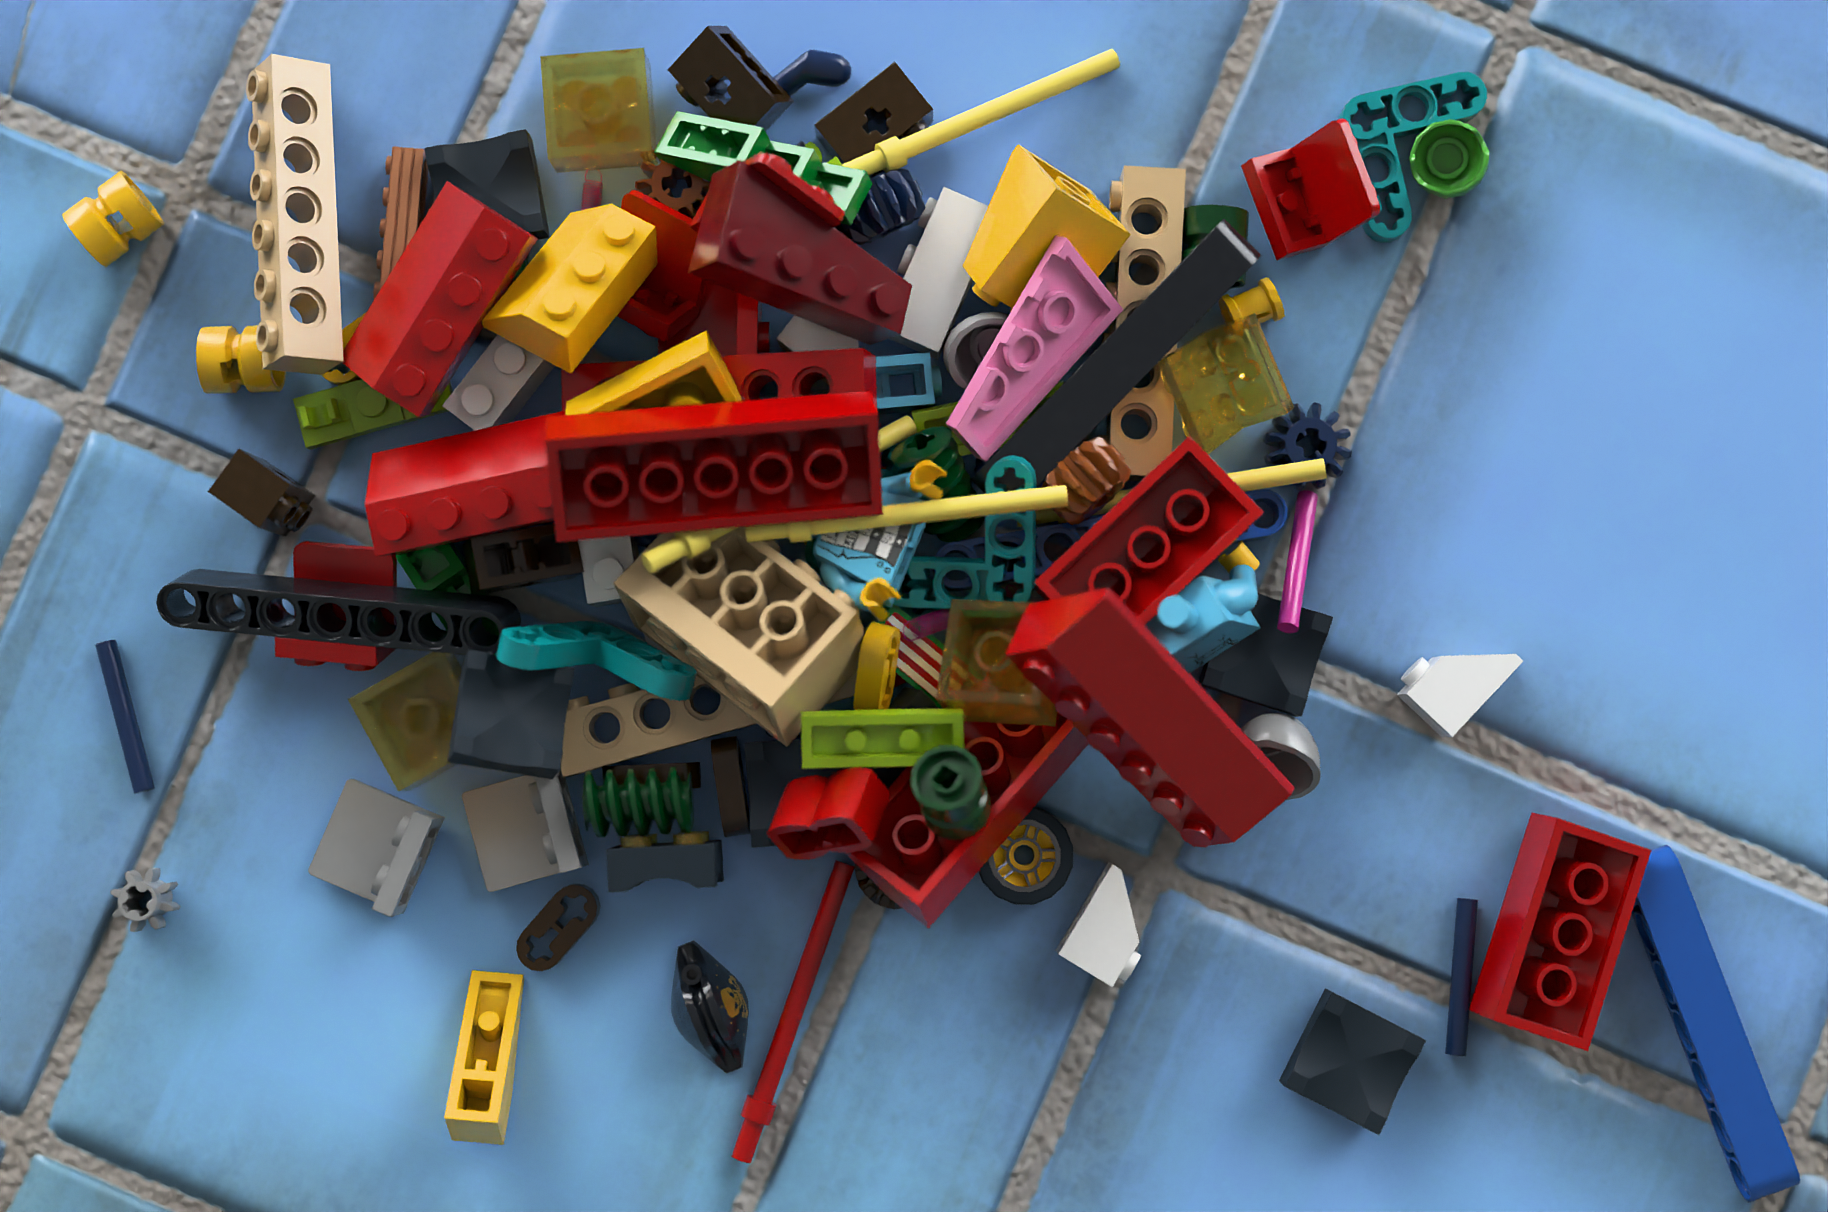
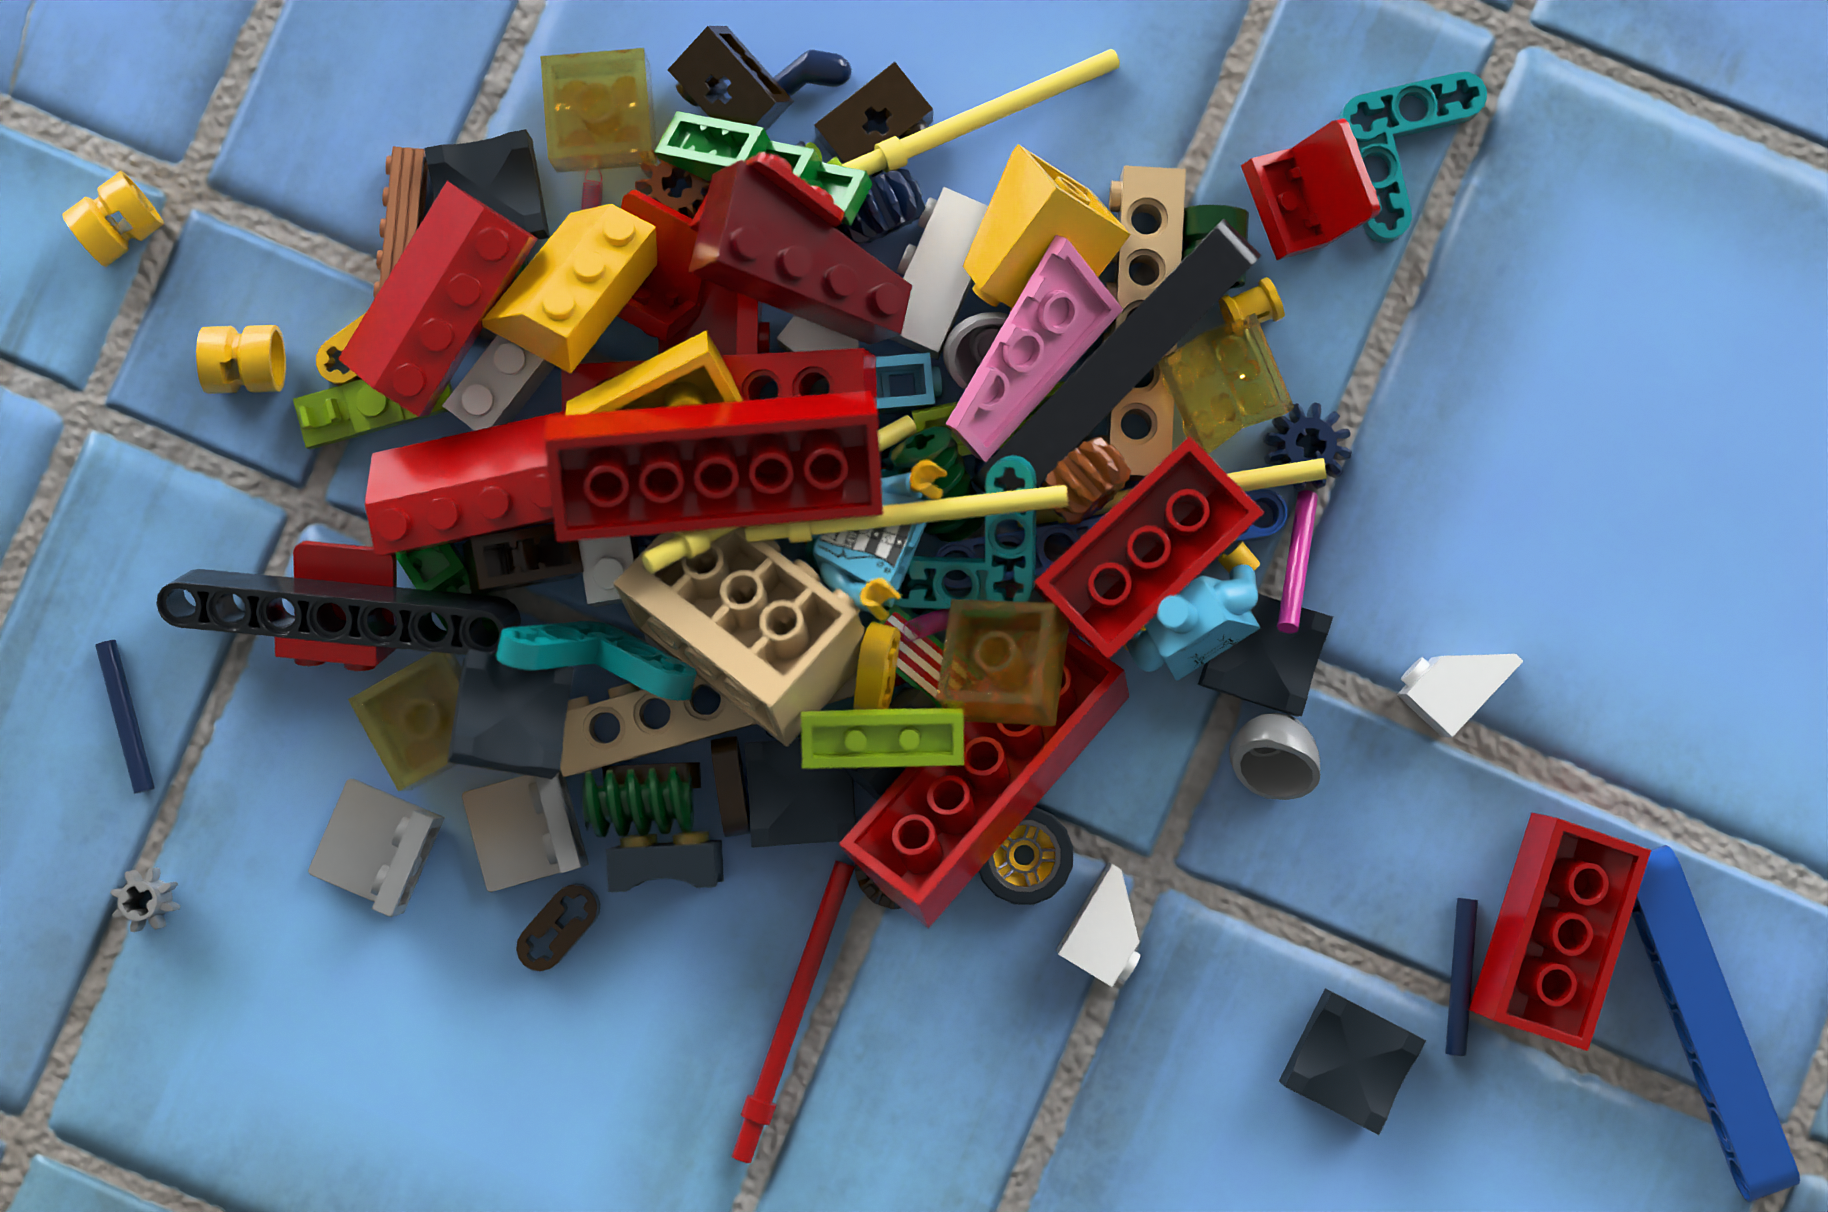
dark brown brick [208,448,316,537] -> none
tan brick [246,54,343,375] -> none
yellow slope [444,970,524,1145] -> none
black hat [671,940,749,1073] -> none
red brick [767,767,891,860] -> none
dark green wheel [911,745,991,840] -> none
red slope [1005,588,1294,847] -> none
bright green hair [1409,119,1489,199] -> none

